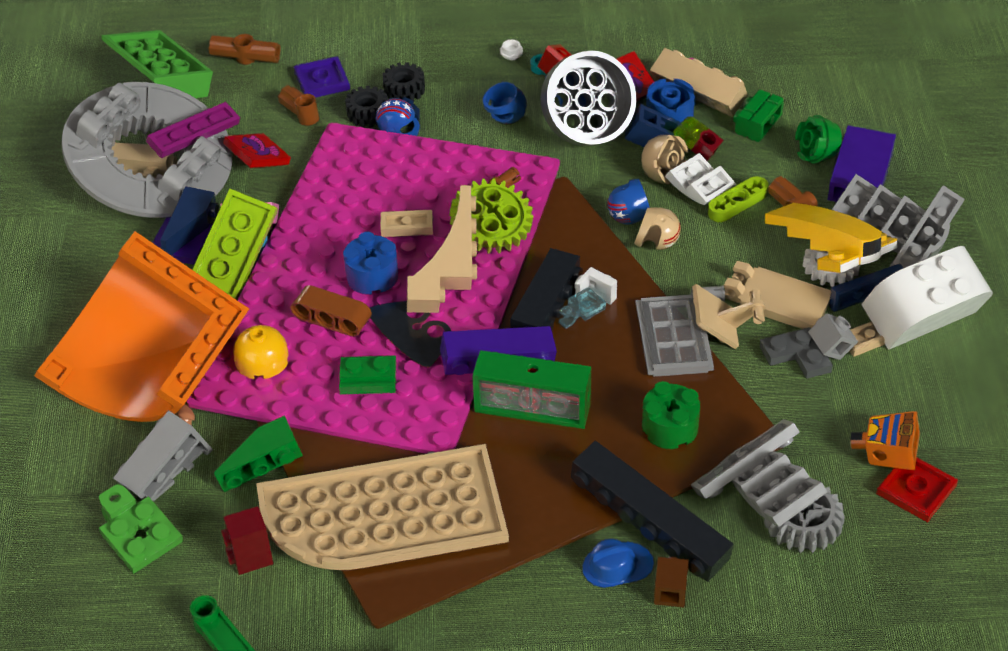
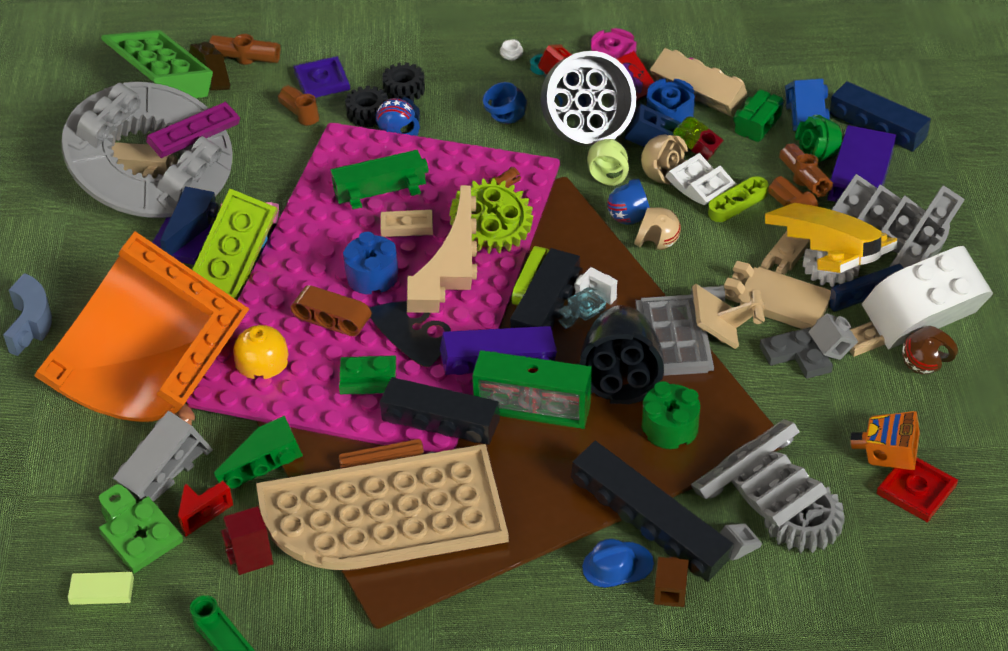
red tile [223,133,291,168] -> none
none -> sand blue arch [3,273,52,356]
none -> yellowish green tile [68,572,134,605]
none -> red slope [178,481,233,536]
none -> dark brown slope [189,42,230,91]
none -> green brick [330,149,429,210]
none -> dark orange axle [339,439,424,469]
none -> black brick [380,377,500,445]
none -> lime beam [512,246,549,305]
none -> black cylinder [580,305,664,404]
none -> yellowish green helmet [587,139,629,186]
none -> dark pink plate [591,28,637,59]
none -> light grey slope [720,524,762,560]
none -> tan hinge [761,231,810,275]
none -> dark orange piece [779,143,833,197]
none -> blue brick [785,79,830,131]
none -> dark blue brick [829,81,931,152]
none -> reddish brown helmet [902,326,958,374]

